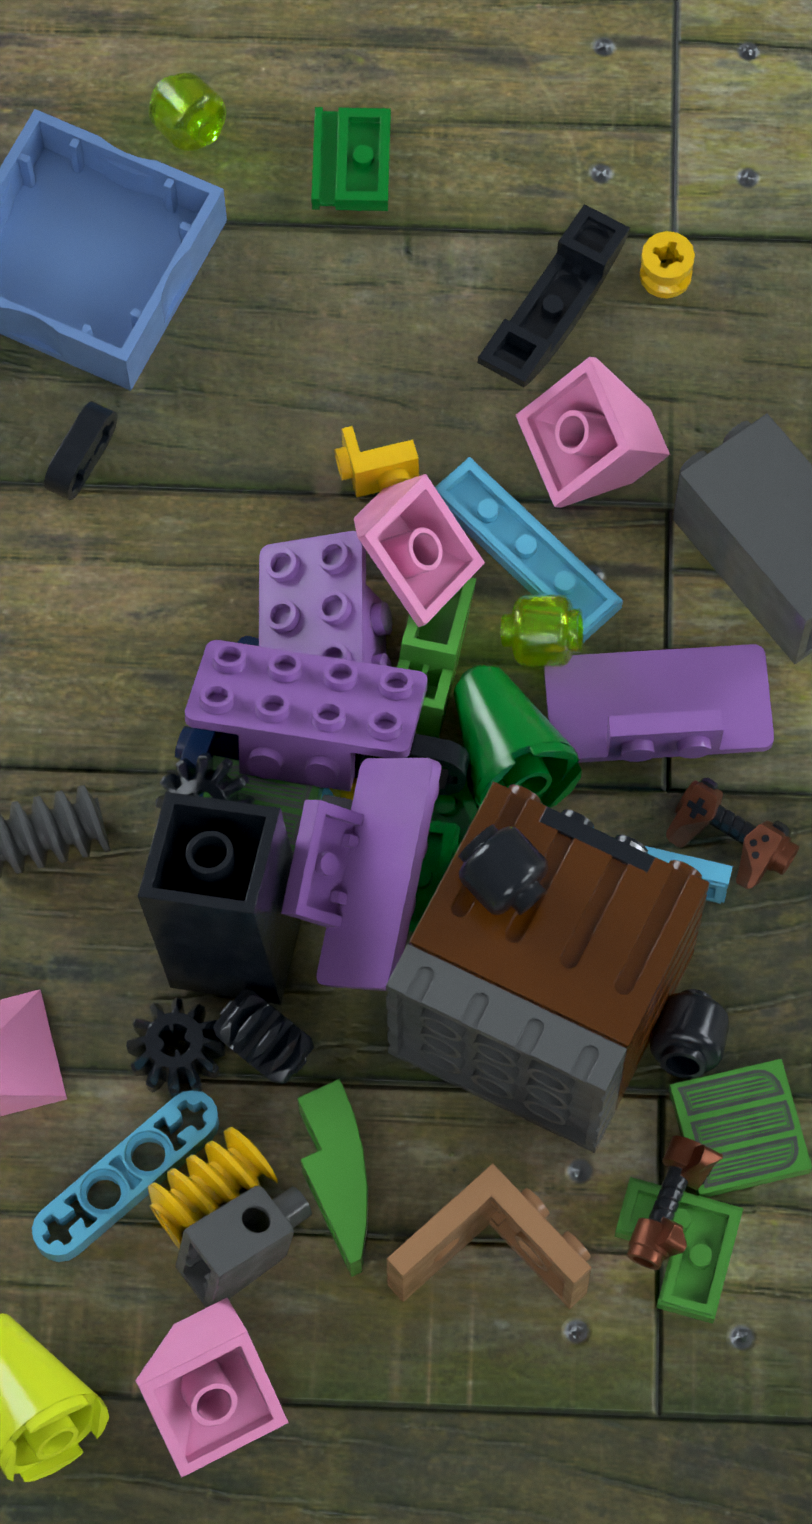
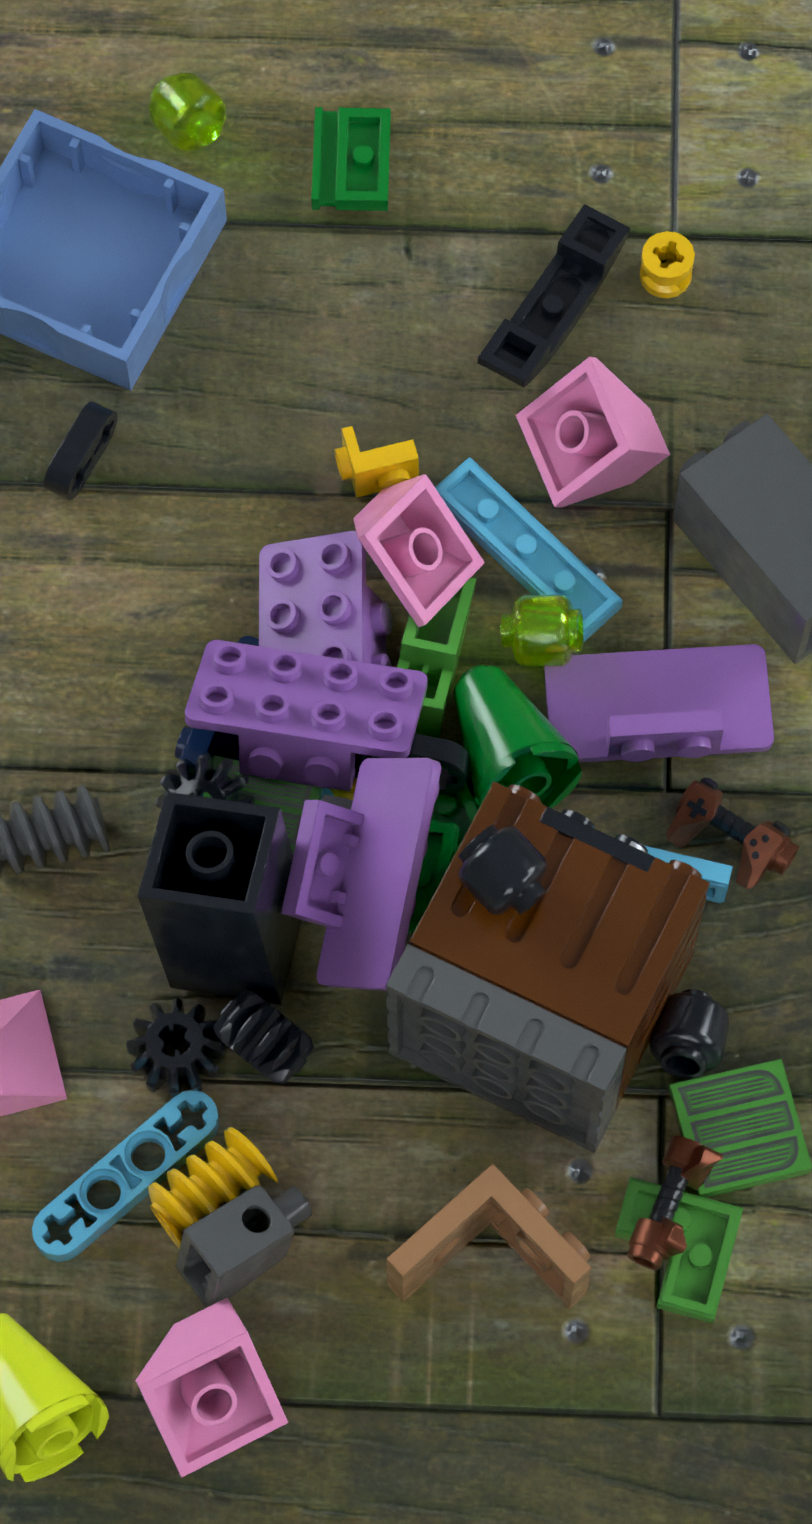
bright green slope [297,1079,369,1277] -> none

